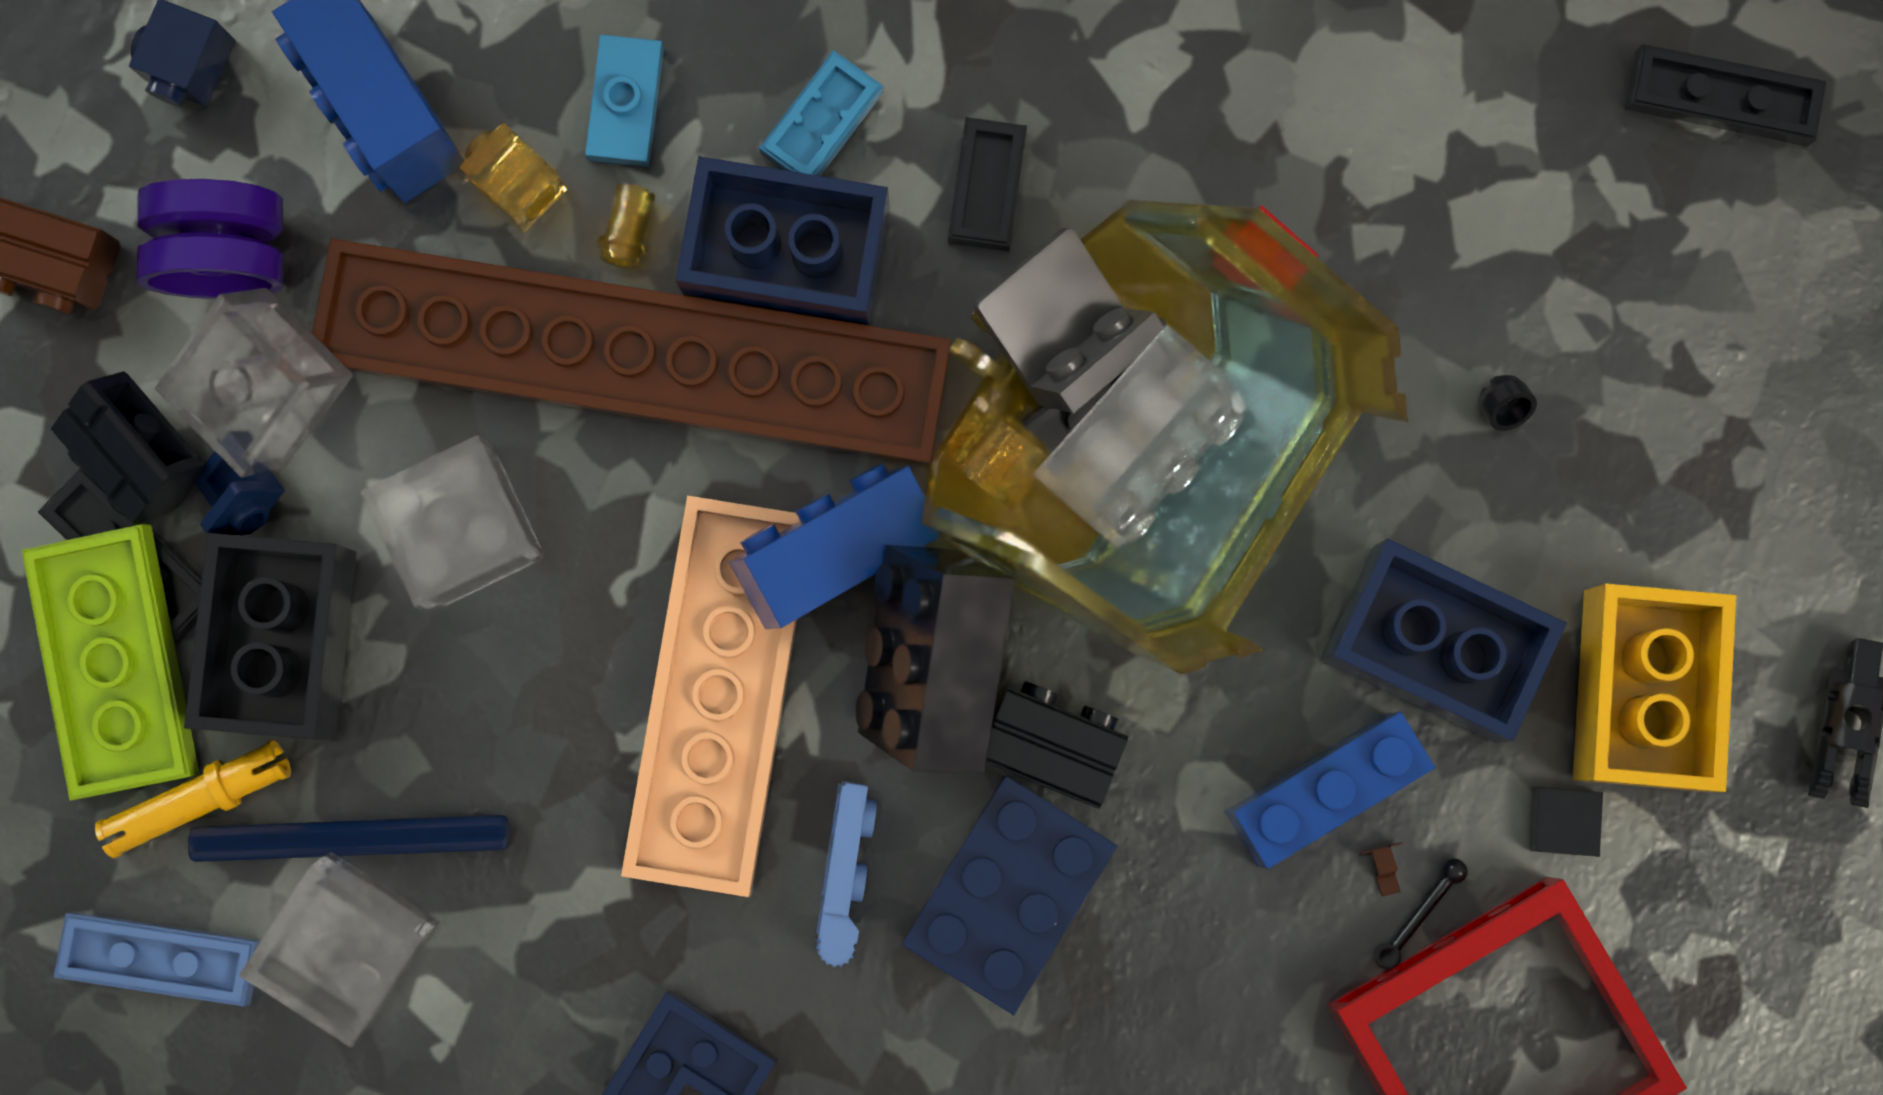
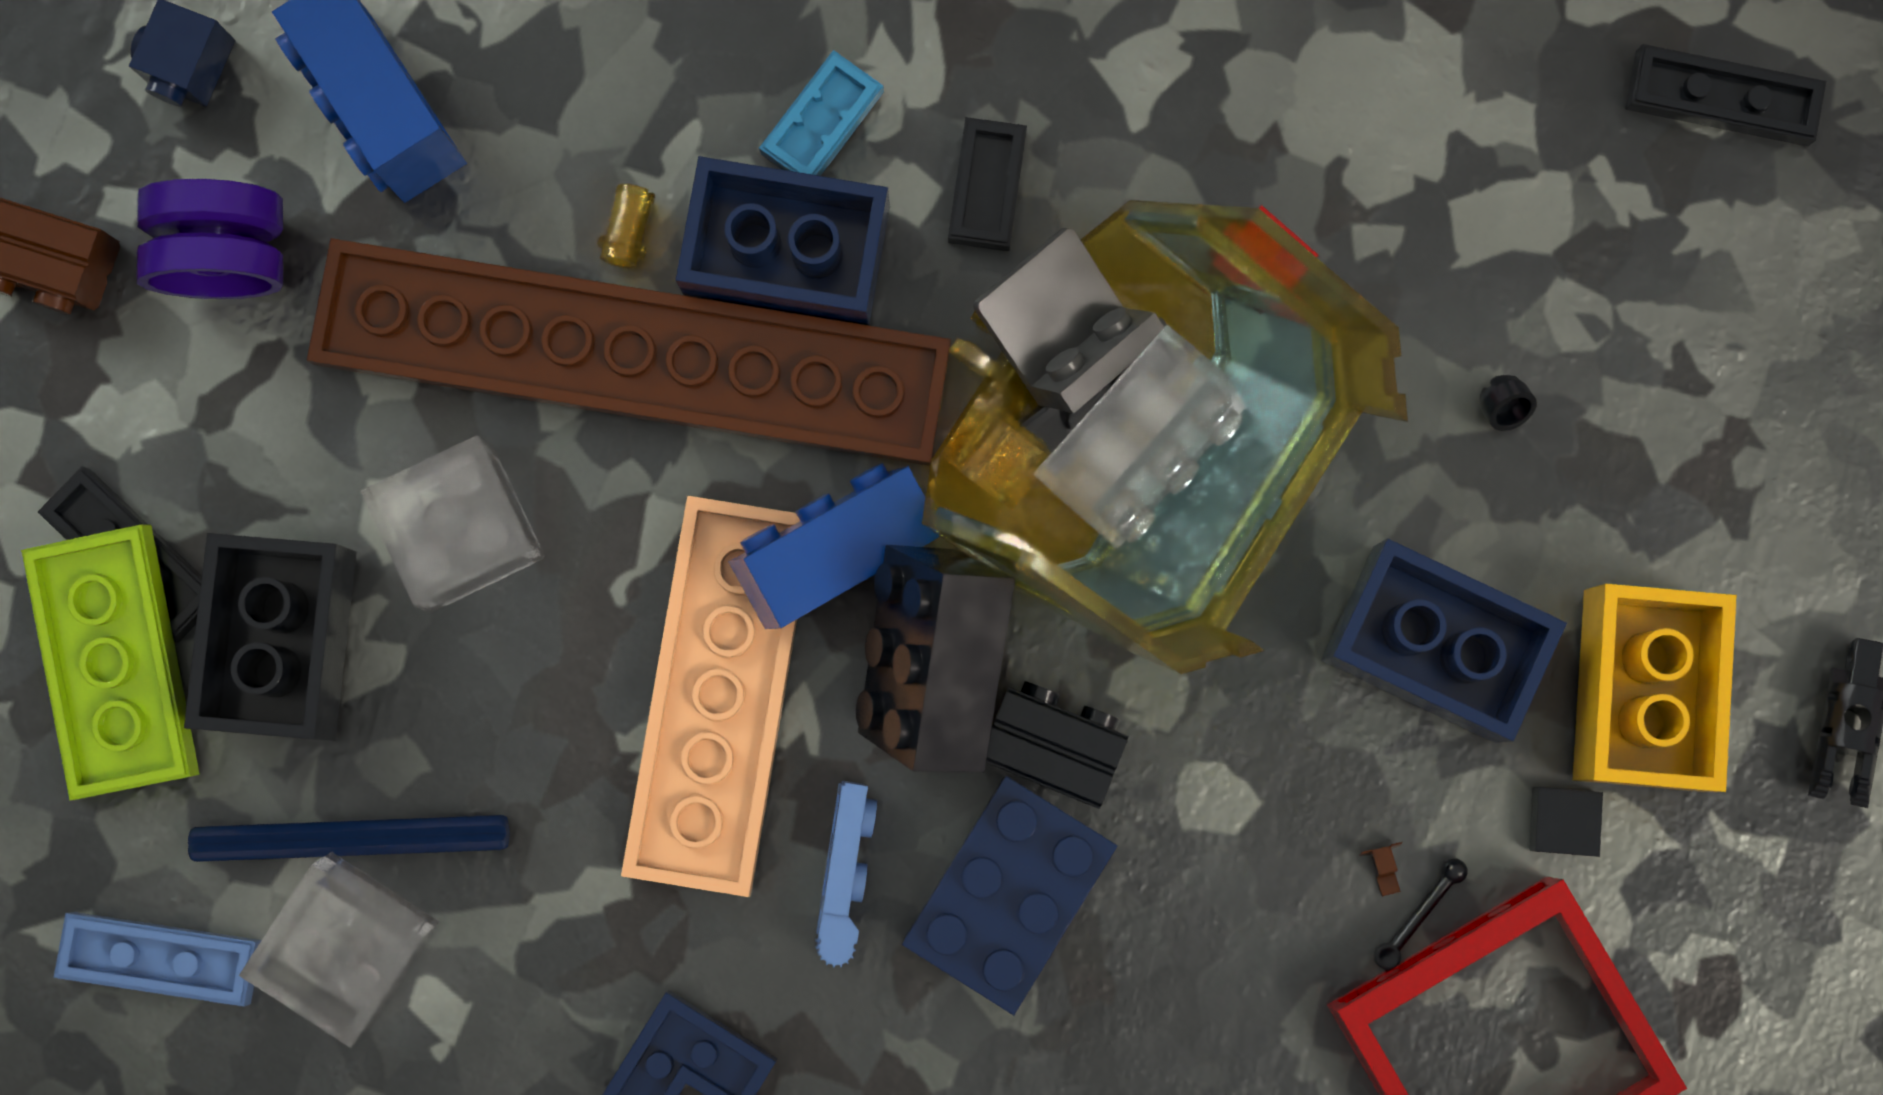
black brick [51,371,208,525] -> none
yellow pin [95,740,291,858] -> none
clear brick [154,288,353,478] -> none
dark blue bracket [195,436,285,536] -> none
clear yellow brick [459,122,568,233] -> none
dark azure plate [585,35,664,167] -> none
blue brick [1224,711,1436,869] -> none

